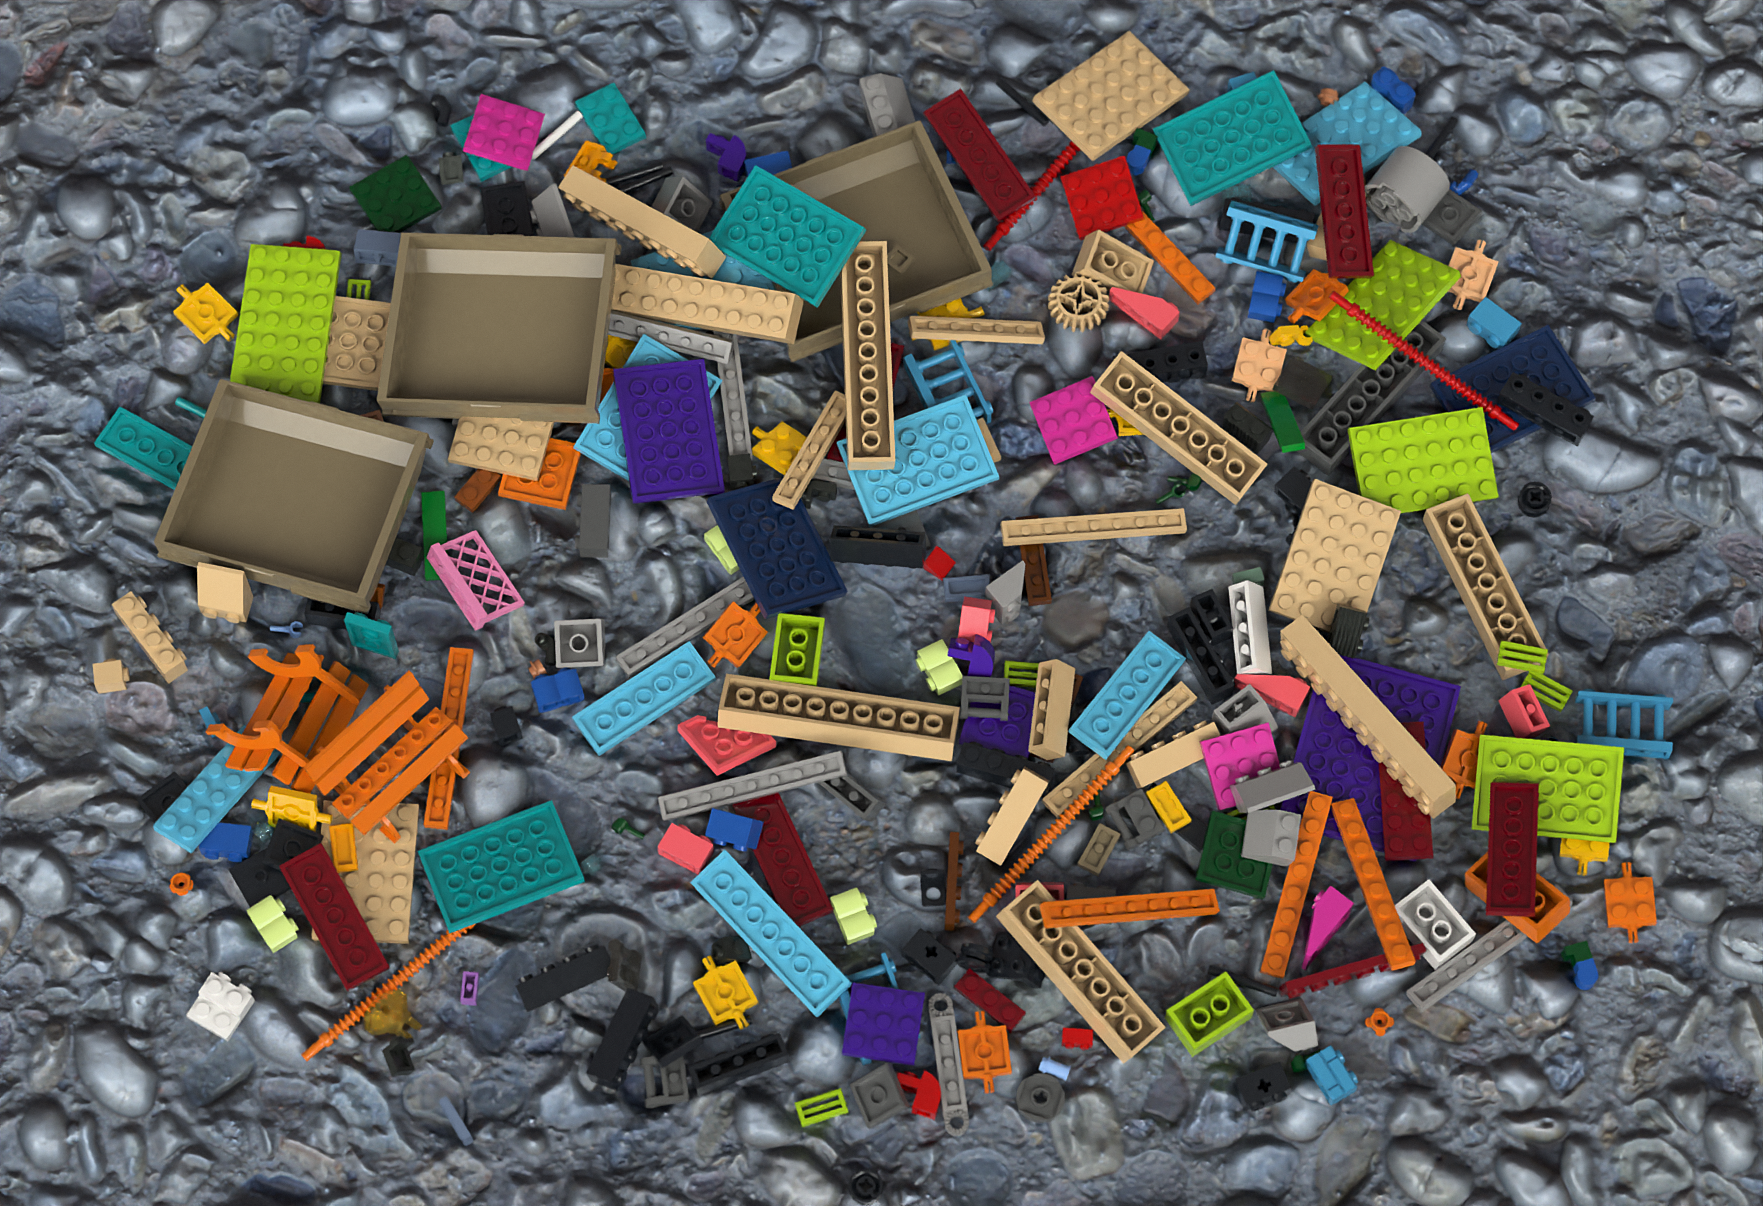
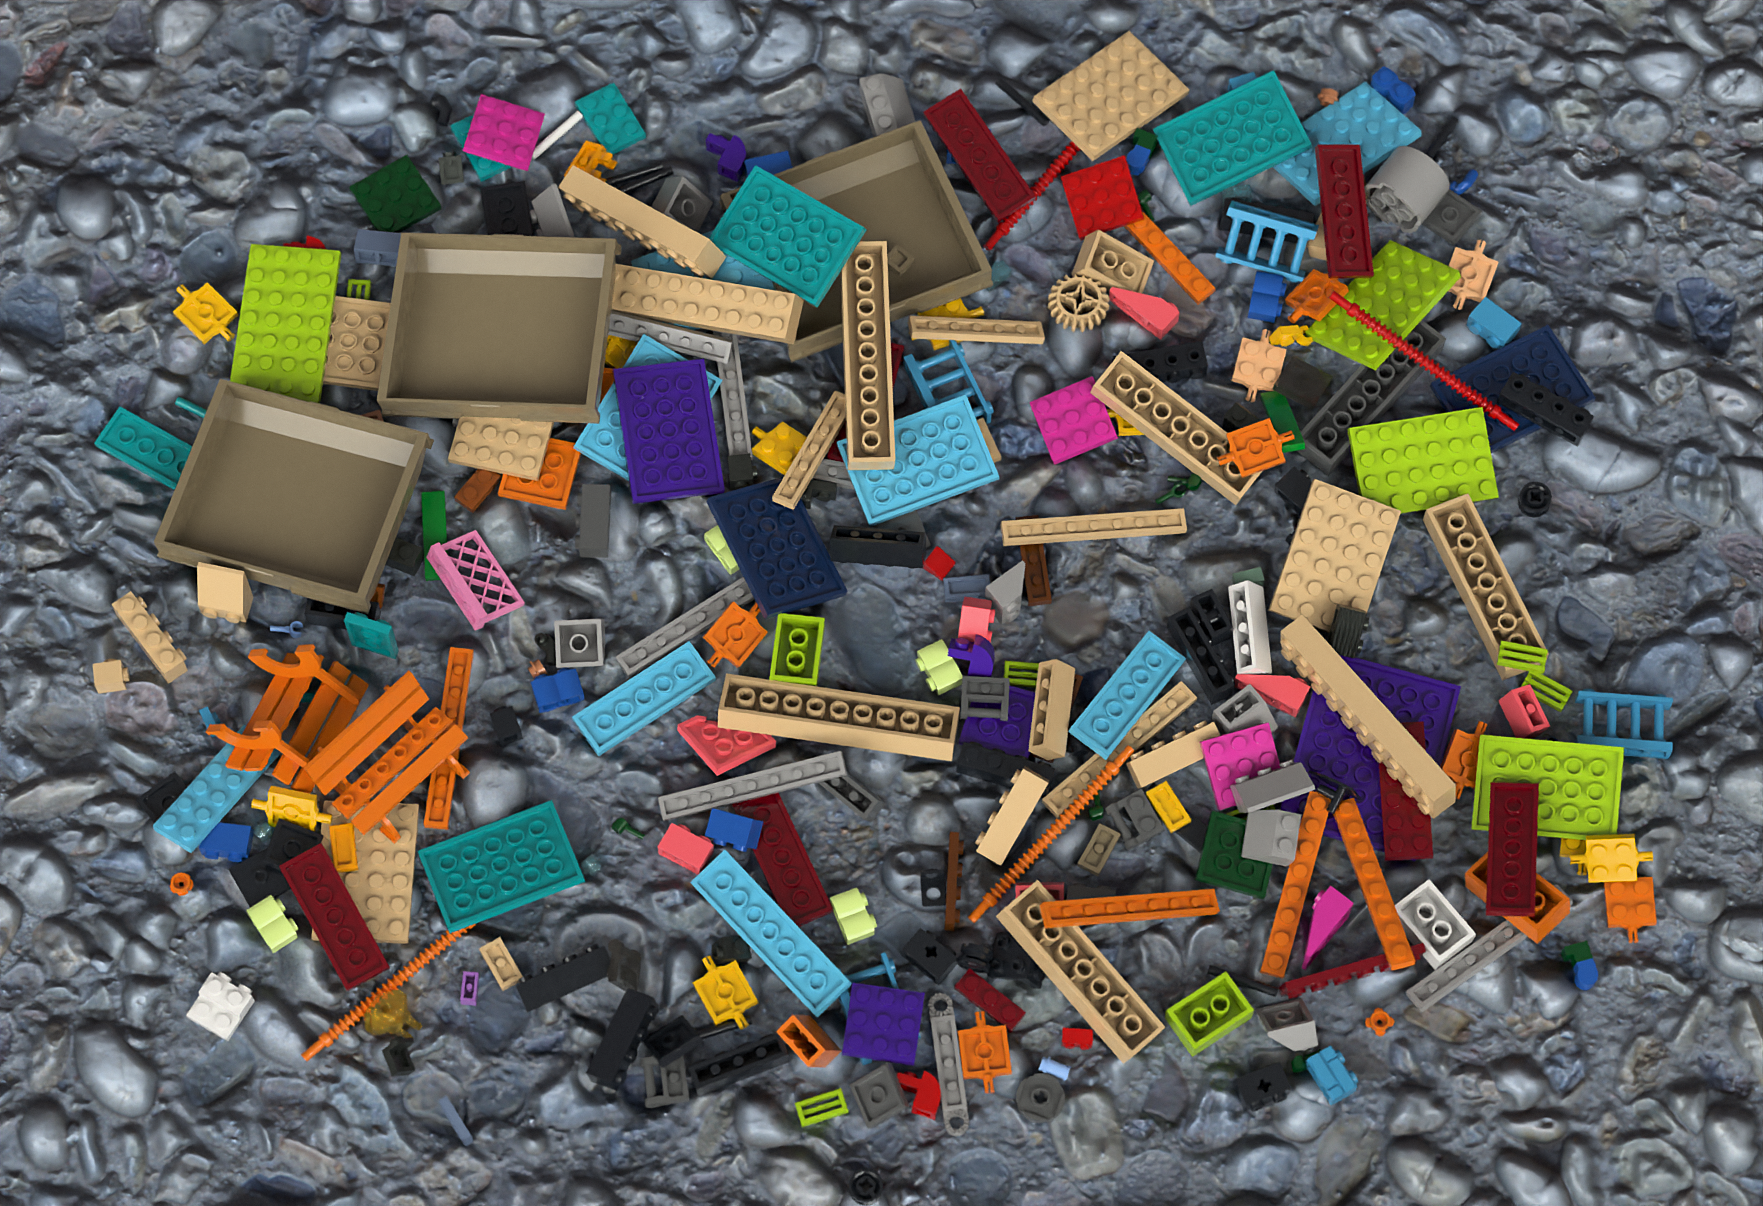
none -> tan plate [479,937,523,991]
none -> orange brick [776,1014,842,1068]
none -> orange plate [1217,418,1295,478]
none -> black shield [1309,771,1362,814]
none -> yellow plate [1570,834,1653,883]

